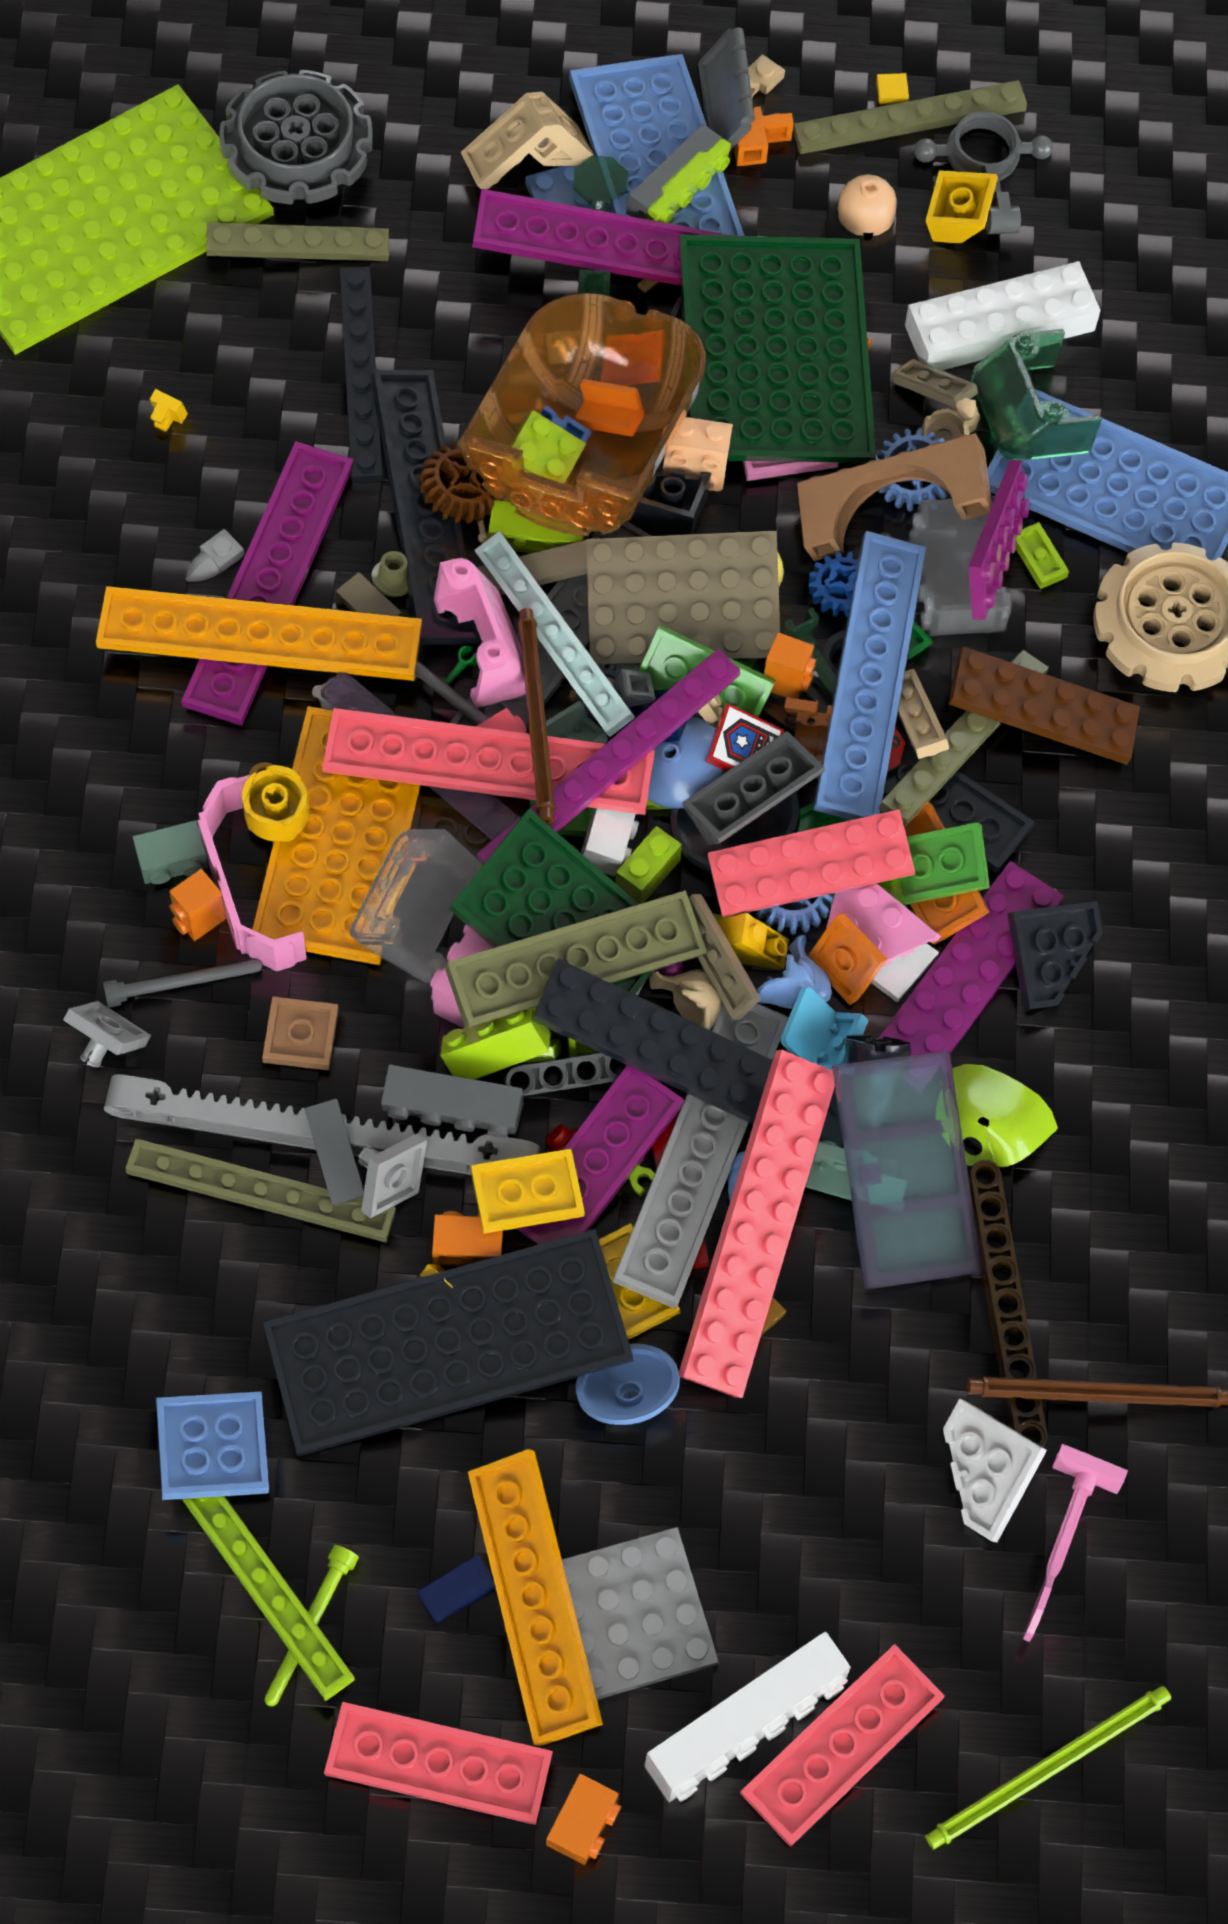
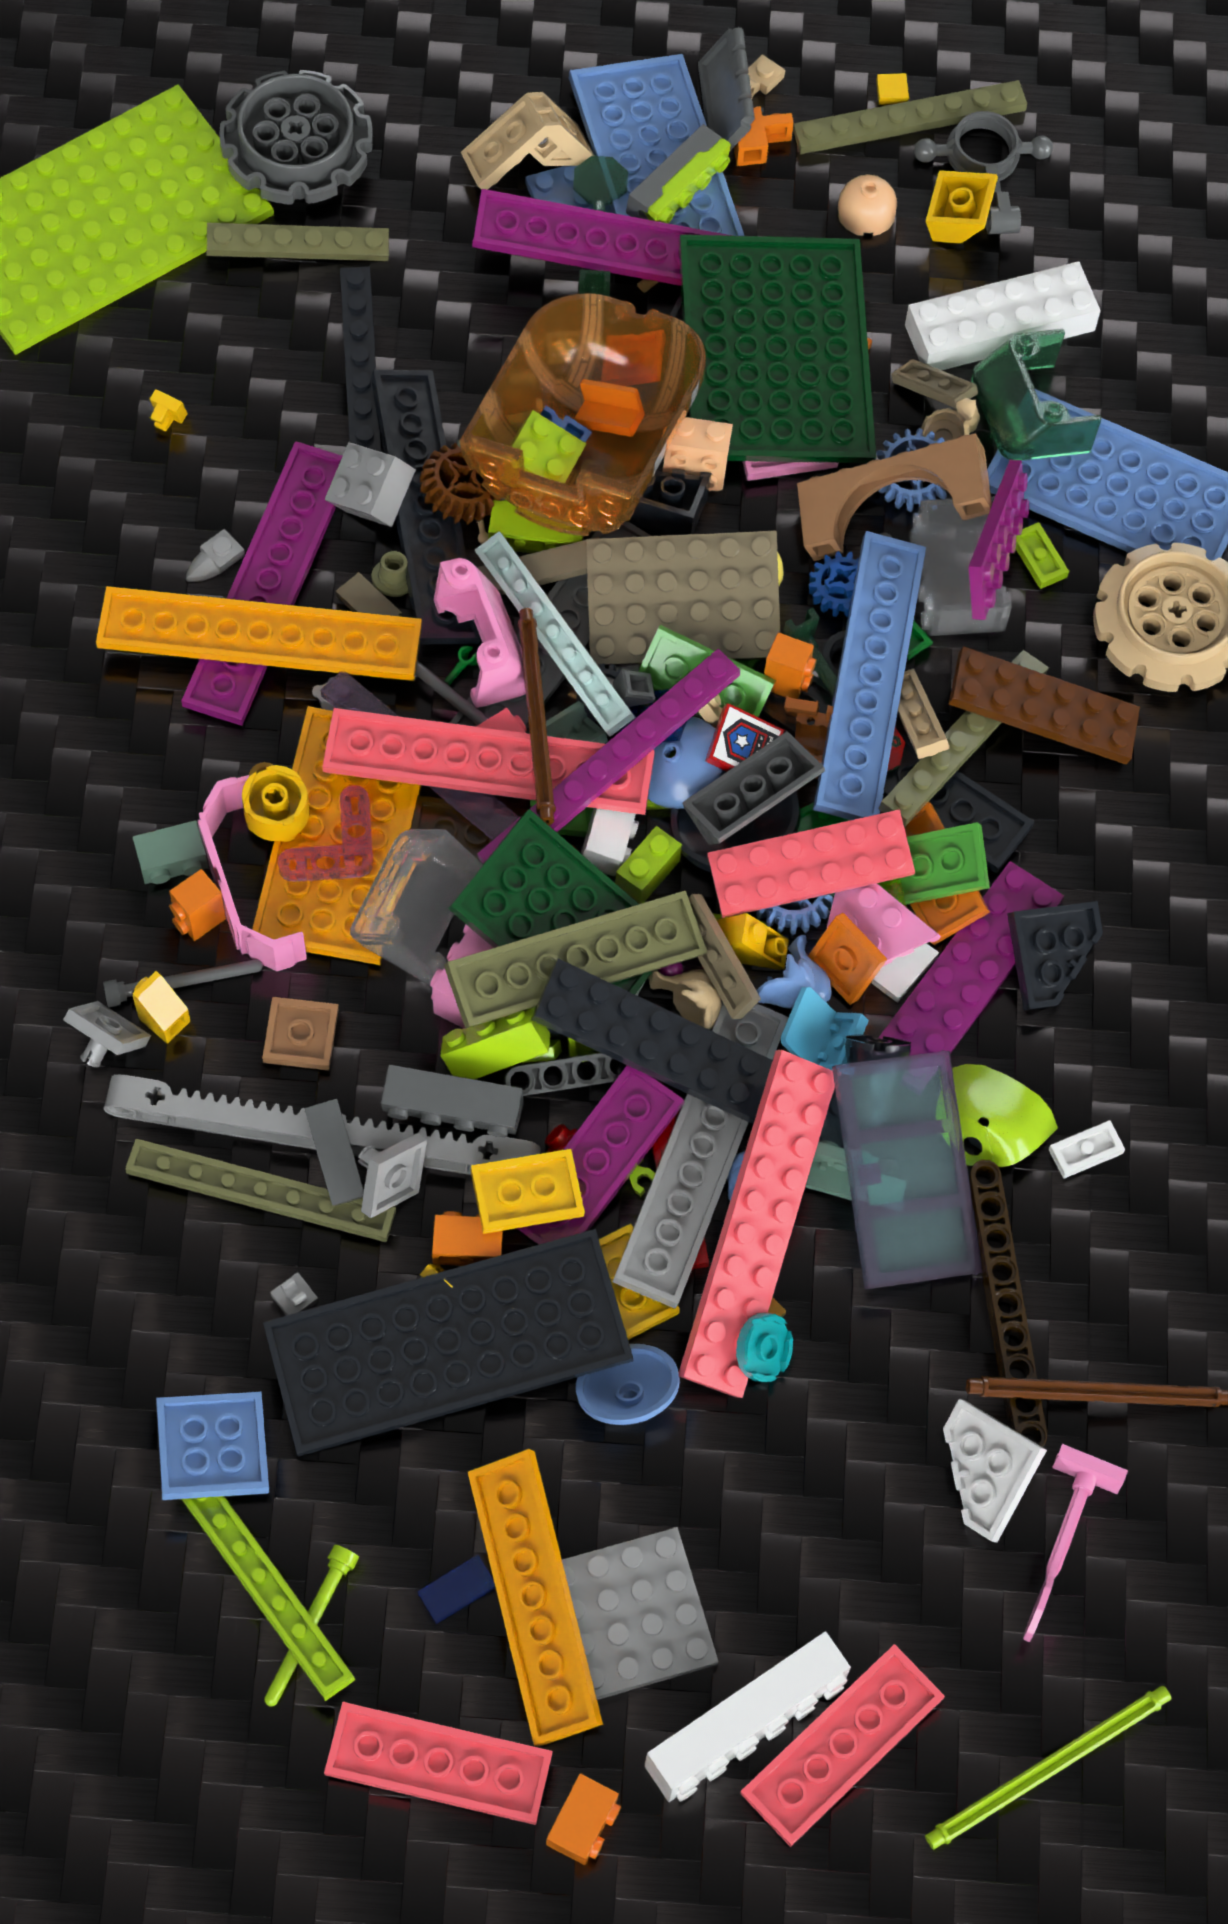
none -> yellow slope [133,971,190,1044]
none -> light grey tile [270,1272,319,1316]
none -> clear pink beam [278,785,373,882]
none -> light grey brick [325,442,416,527]
none -> teal tile [736,1313,793,1382]
none -> white plate [1049,1120,1125,1179]

